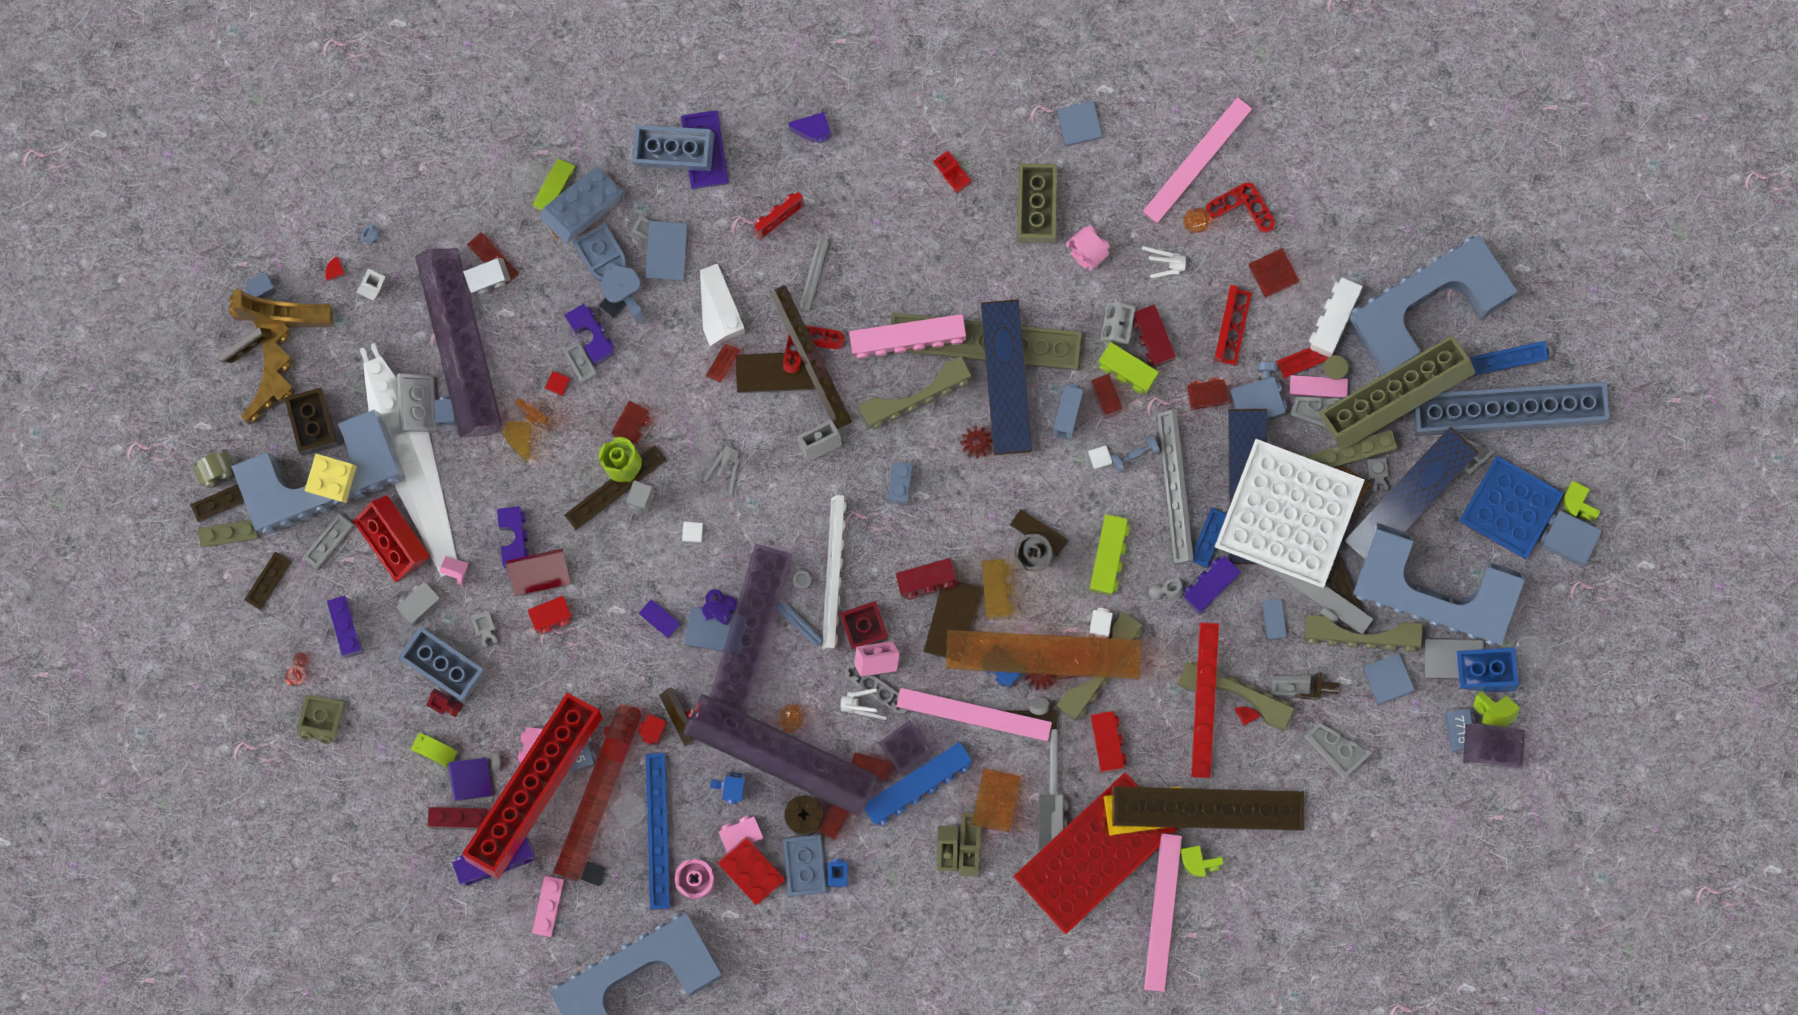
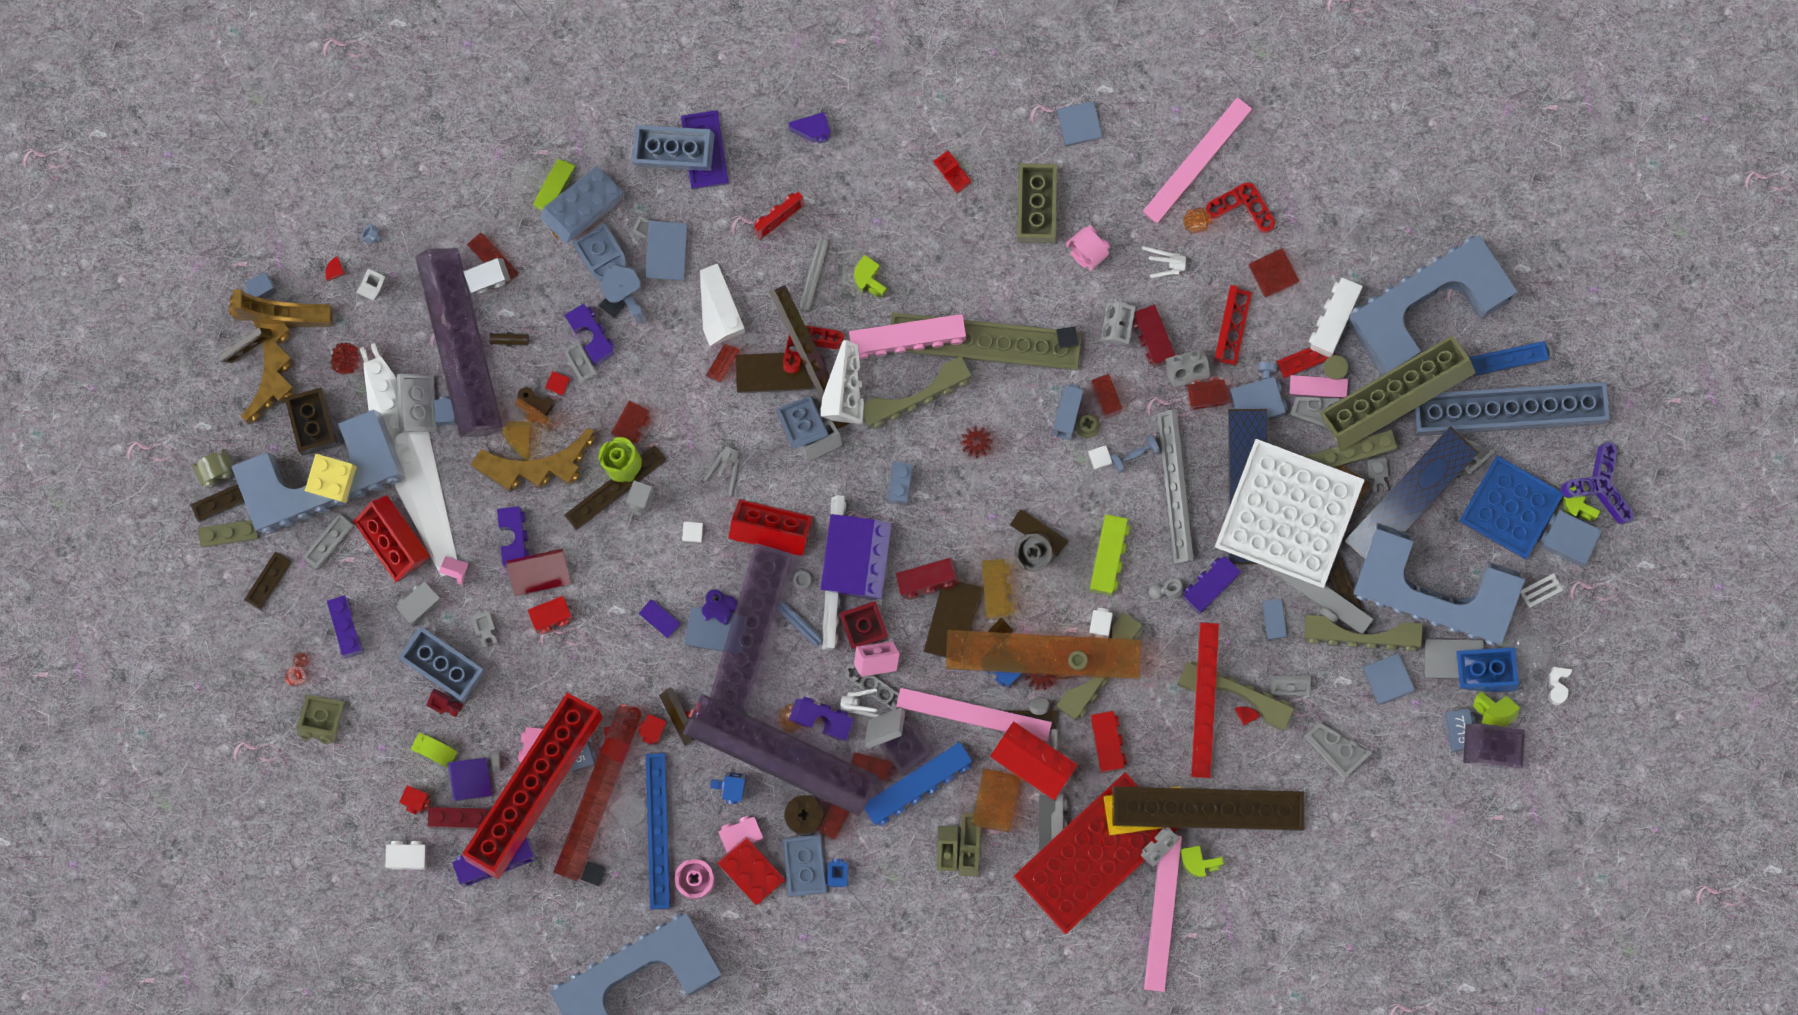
bright pink plate [532,876,564,938] -> none
dark blue slope [981,299,1032,455] -> none
lime brick [1098,342,1159,395] -> none
blue tile [1191,507,1227,568] -> none
dark brown bracket [1295,672,1340,700] -> none
none -> clear red gear [330,342,360,375]
none -> white brick [385,841,427,870]
none -> red brick [399,785,431,815]
none -> pearl gold arch [470,427,596,492]
none -> dark brown pin [489,332,529,347]
none -> dark brown leg [518,387,556,419]
none -> red slope [728,499,813,556]
none -> sand blue tile [776,396,828,450]
none -> dark purple arch [788,696,853,741]
none -> dark purple slope [820,514,892,600]
none -> white wedge [821,340,864,424]
none -> lime brick [854,255,887,298]
none -> light grey tile [865,707,905,748]
none -> dark brown tile [988,618,1013,644]
none -> red slope [990,721,1078,801]
none -> black tile [1056,326,1078,349]
none -> olive tile [1068,651,1088,671]
none -> olive piece [1075,414,1100,438]
none -> light grey hinge [1141,827,1180,867]
none -> light grey brick [1166,349,1210,387]
none -> white tile [1520,573,1563,609]
none -> white leg [1547,667,1573,705]
none -> dark purple piece [1561,442,1634,524]

